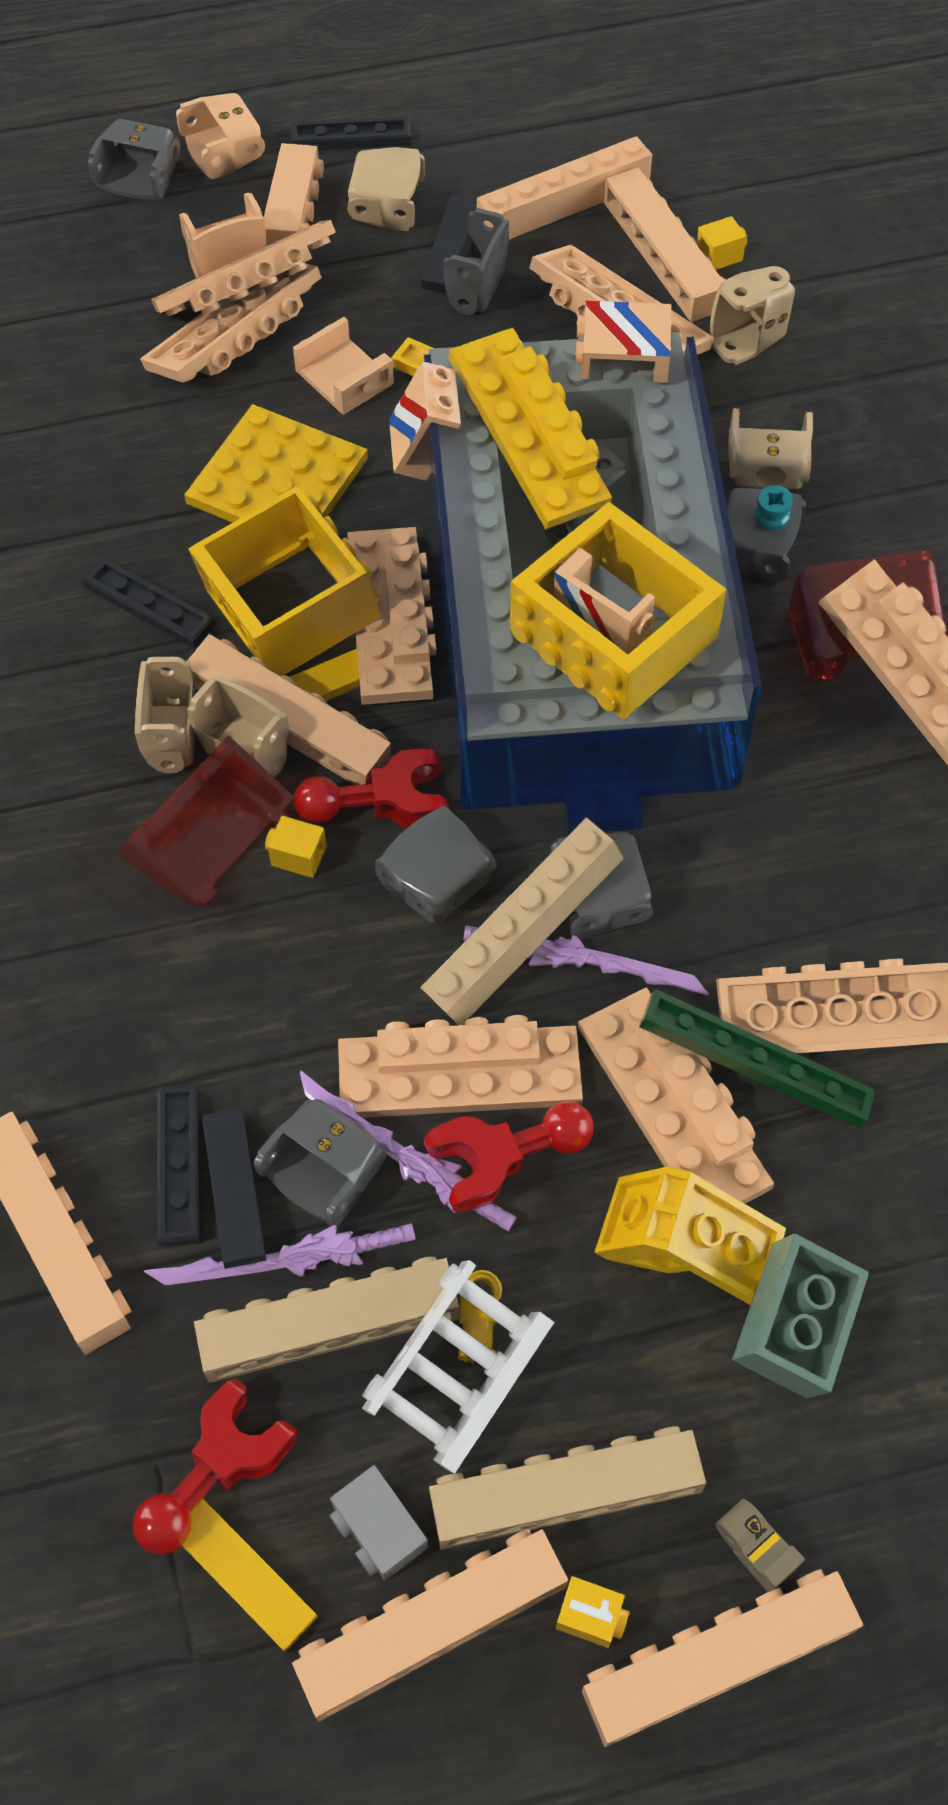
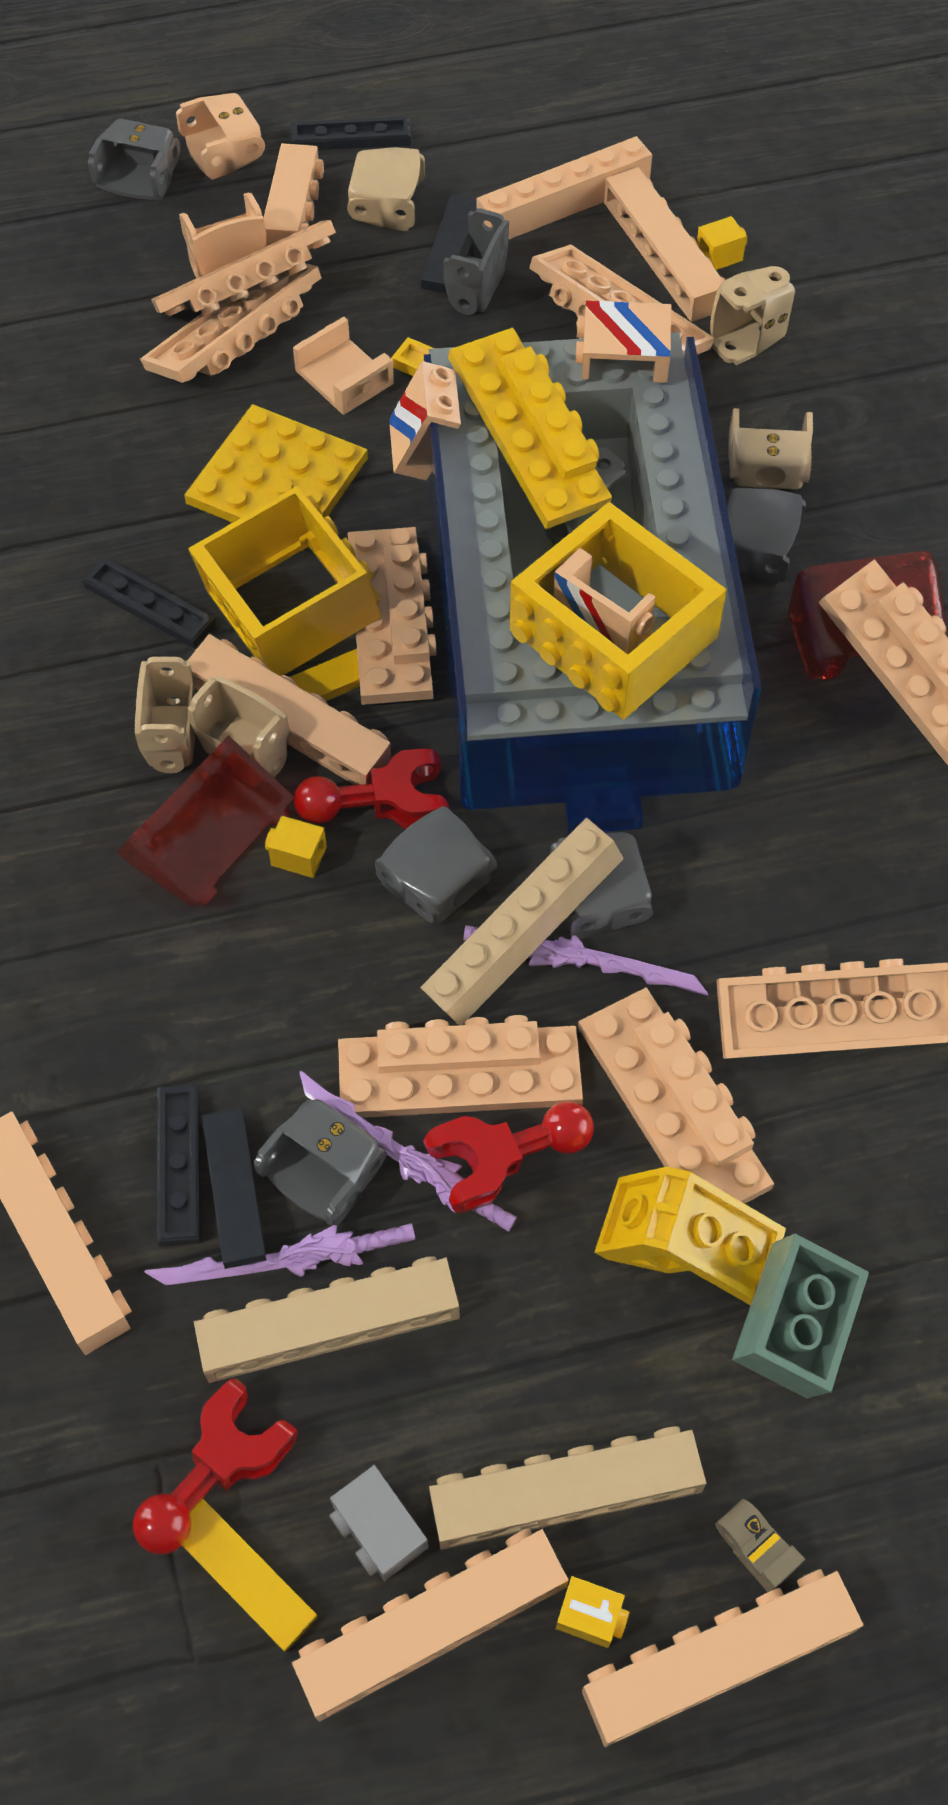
white fence [362,1260,554,1474] -> none
yellow connector [458,1270,502,1364] -> none
dark green plate [639,989,875,1129] -> none
teal wheel [755,485,793,531] -> none

